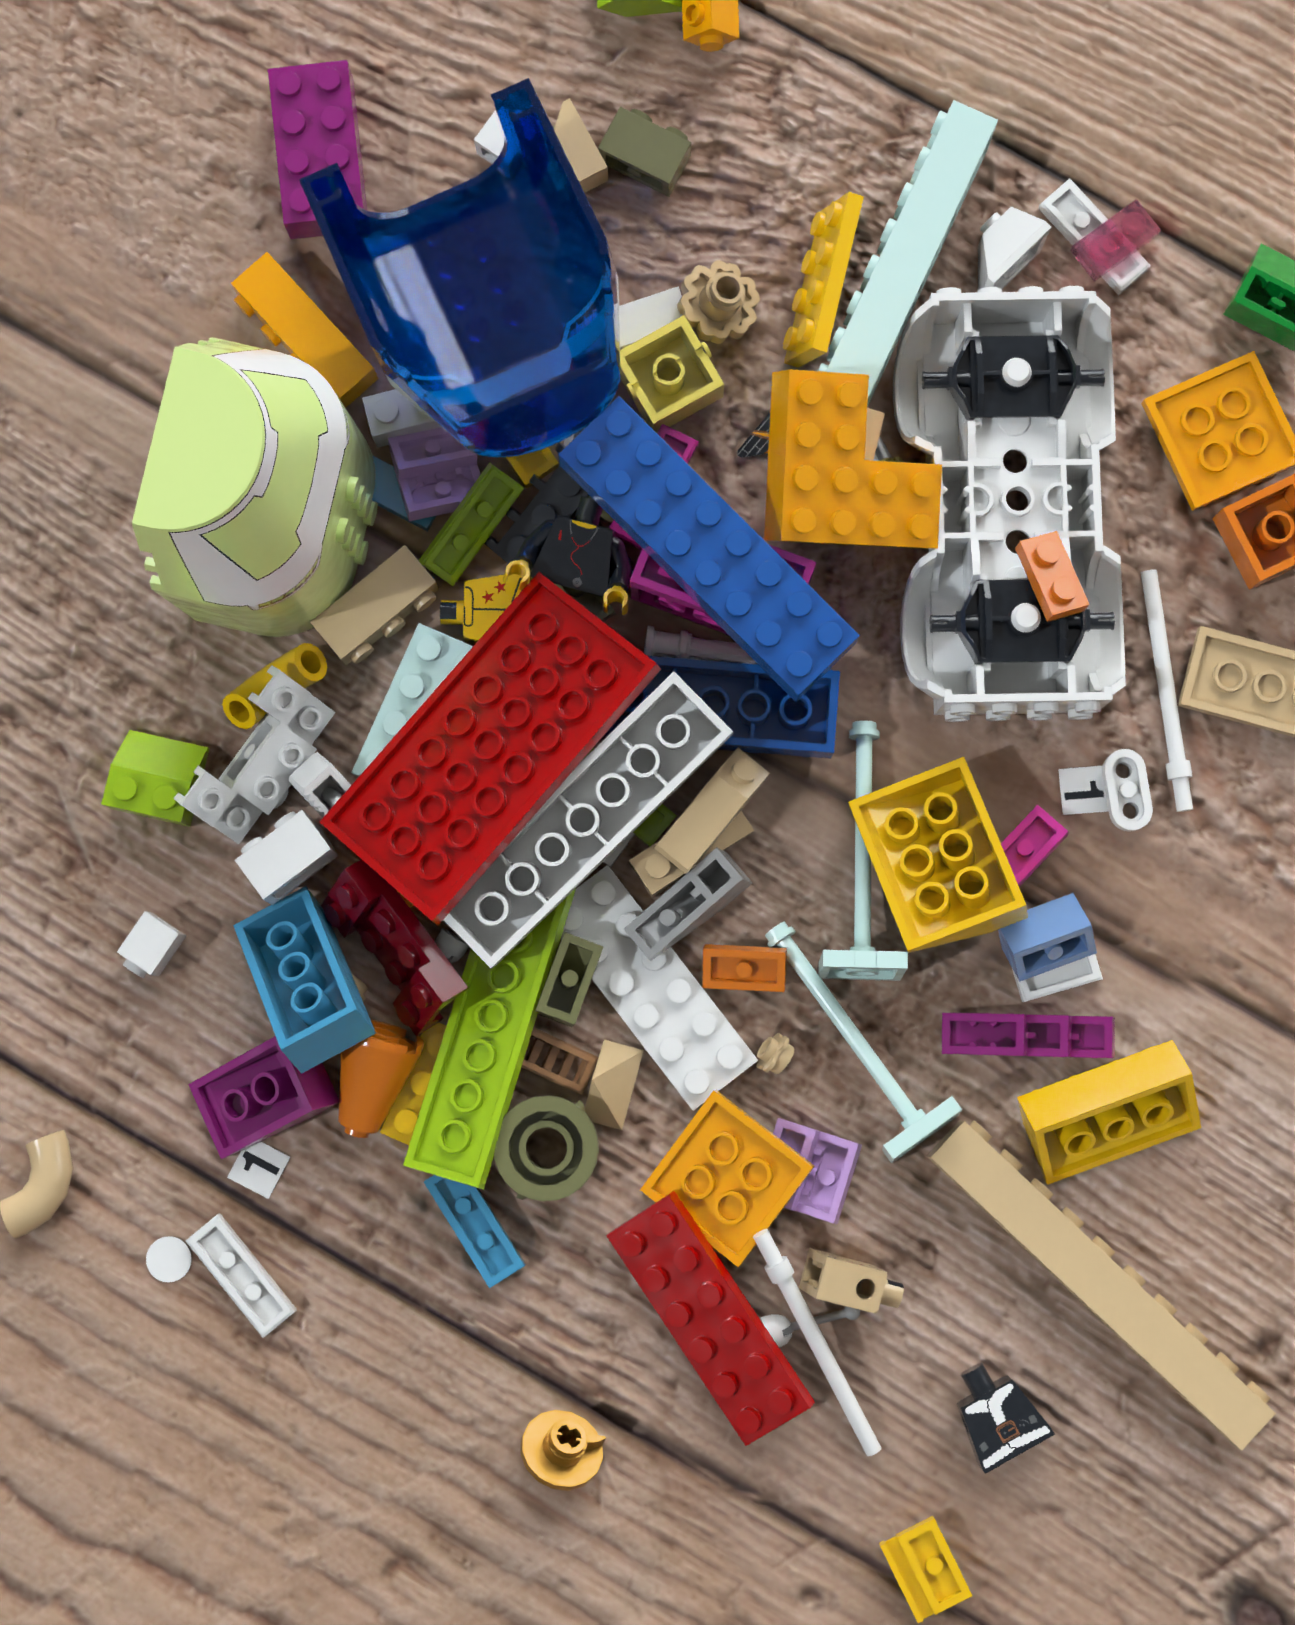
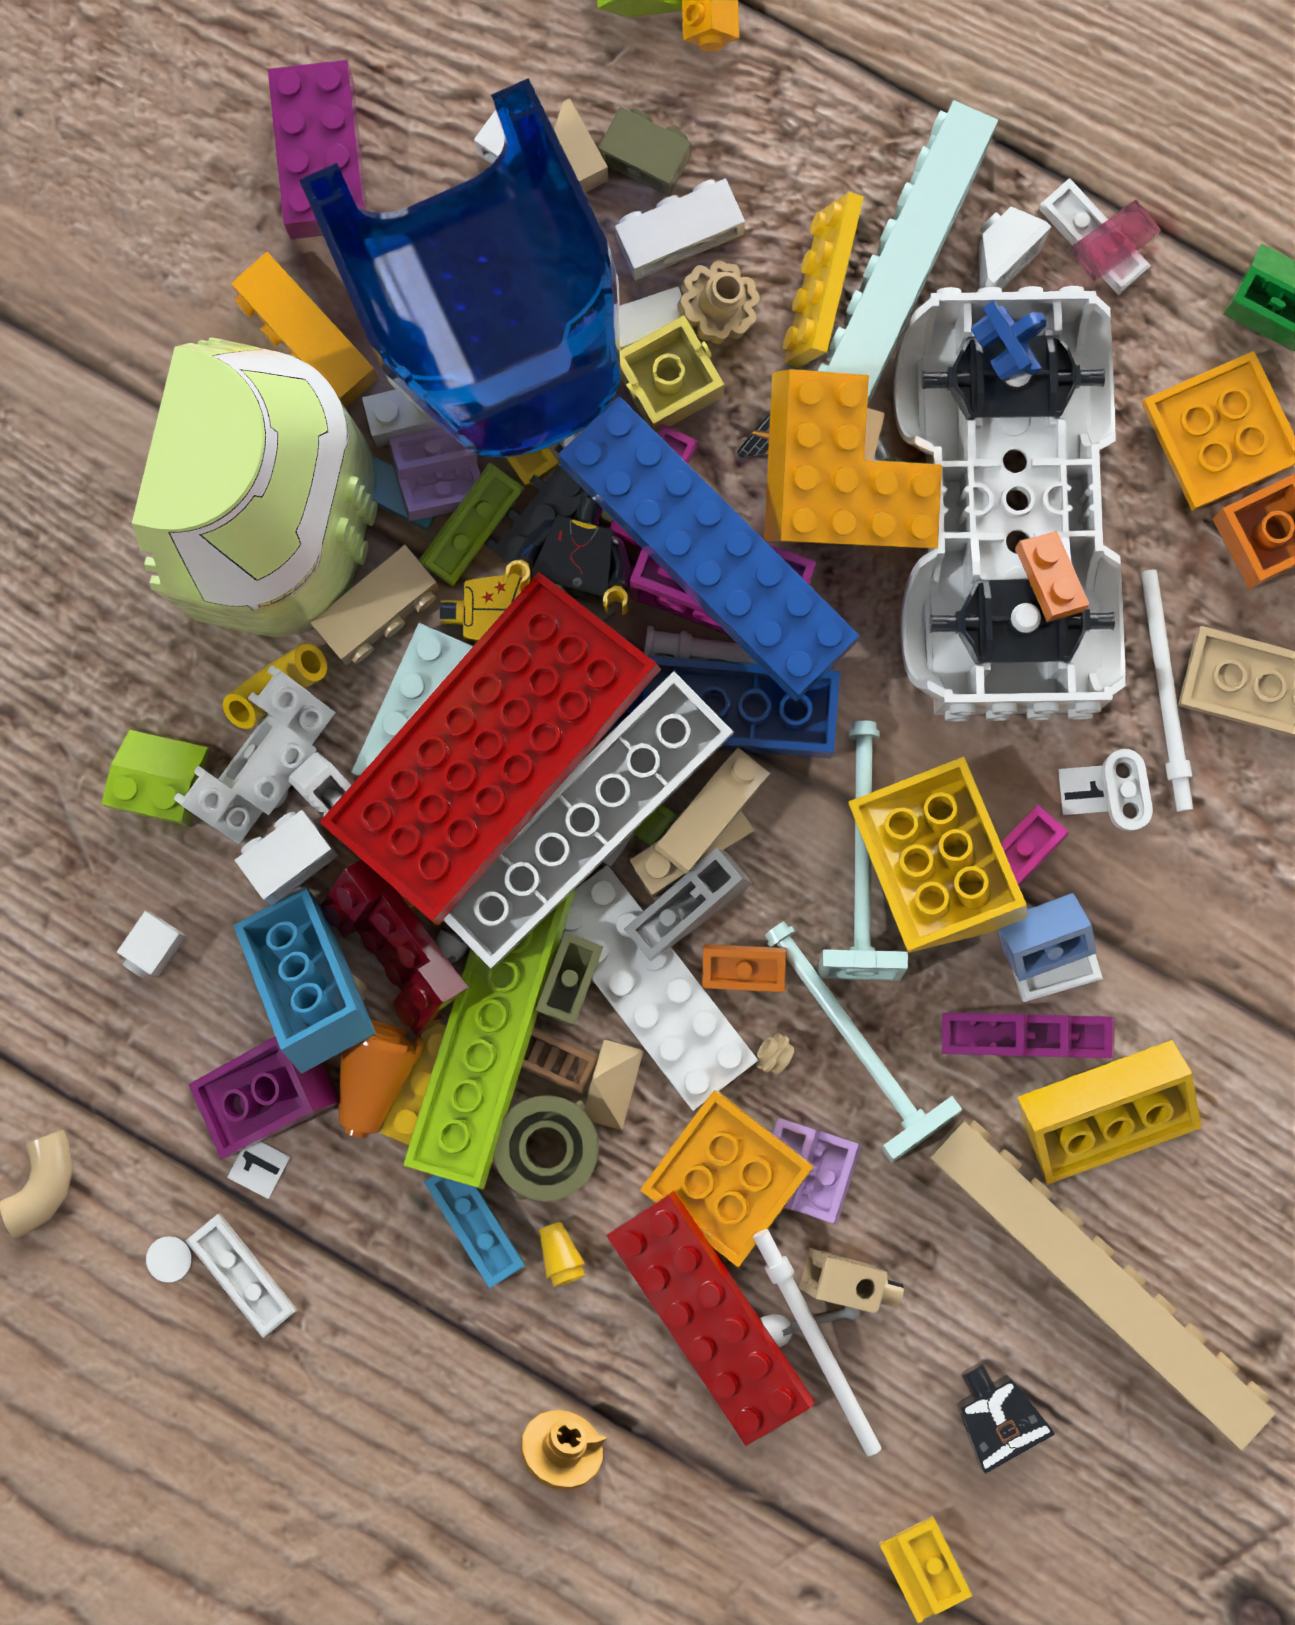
none -> yellow cone [539,1222,586,1288]
none -> white brick [615,178,745,281]
none -> blue hips [971,300,1047,381]

